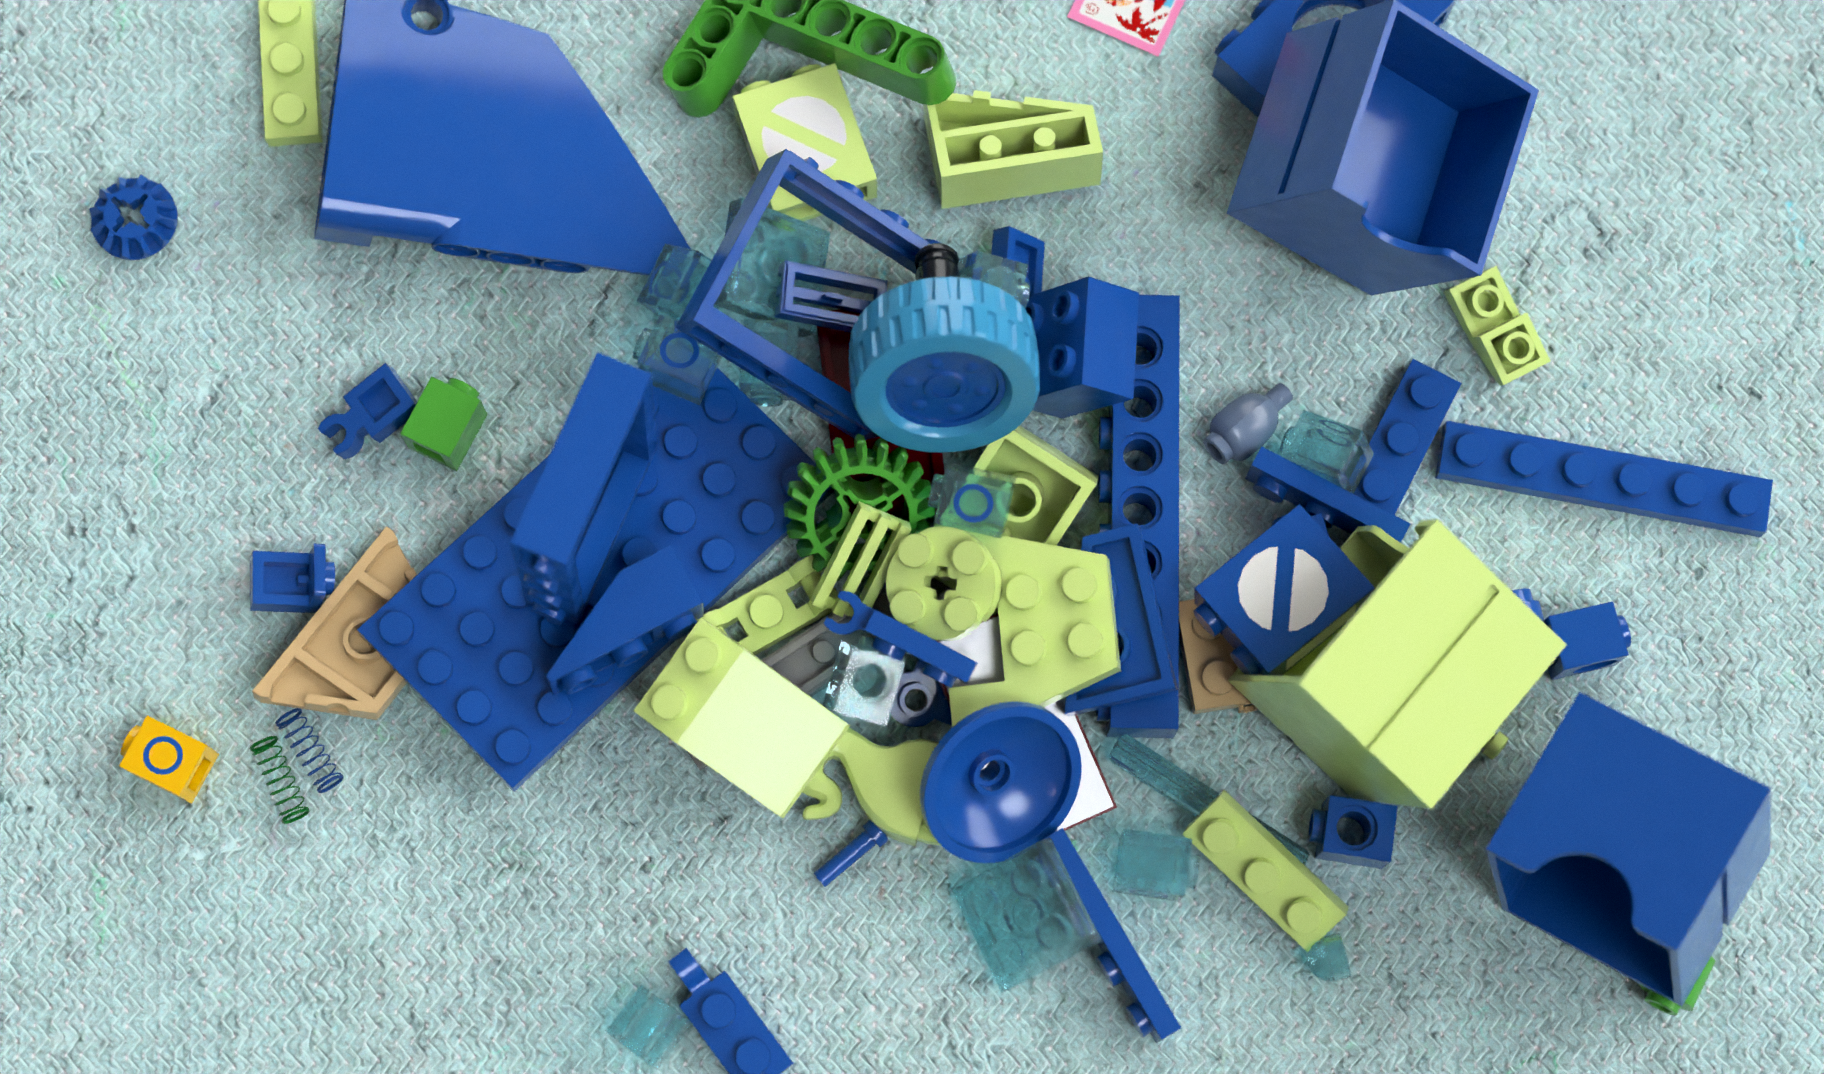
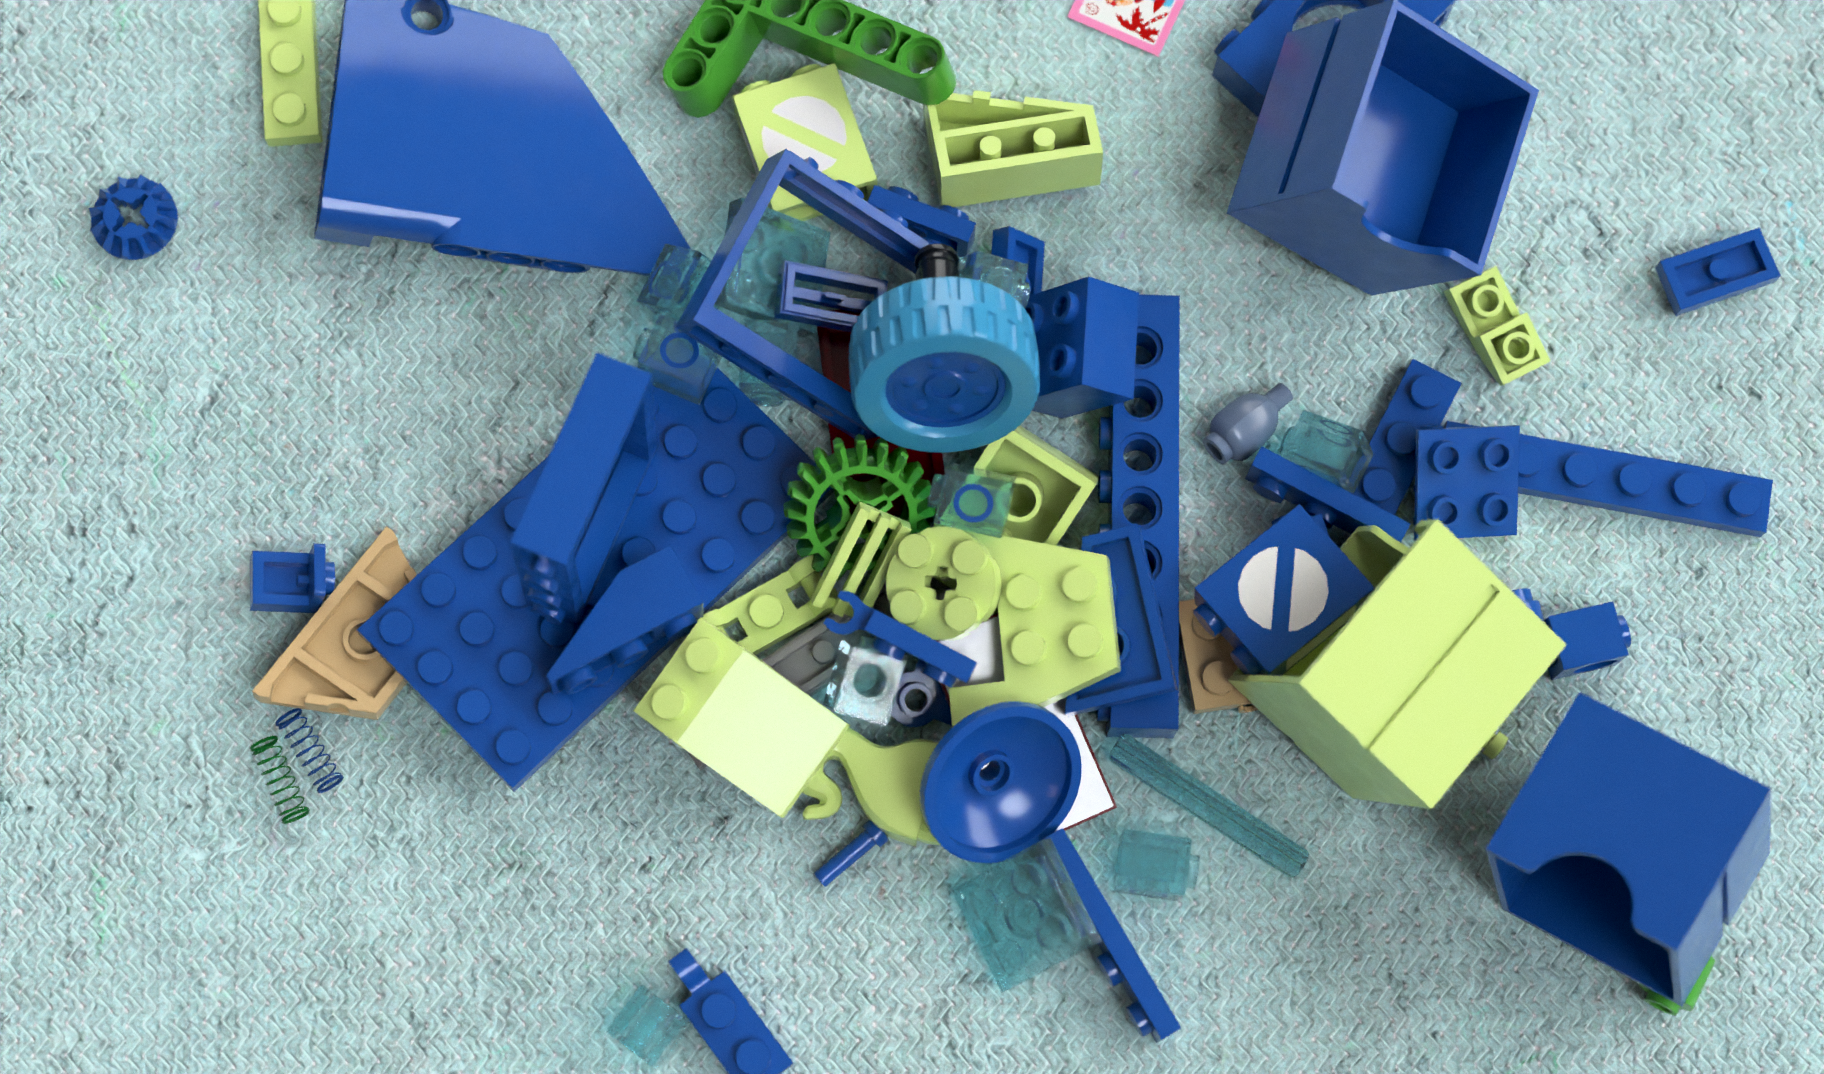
yellow brick [119,715,219,804] -> none
blue plate [318,363,417,459] -> none
bright green brick [400,376,488,471] -> none
yellowish green plate [1183,790,1349,952] -> none
clear light blue hinge [1307,933,1352,982] -> none
blue brick [1308,795,1398,869] -> none
none -> blue plate [867,185,976,260]
none -> blue hinge [1413,424,1520,540]
none -> blue plate [1655,227,1781,316]

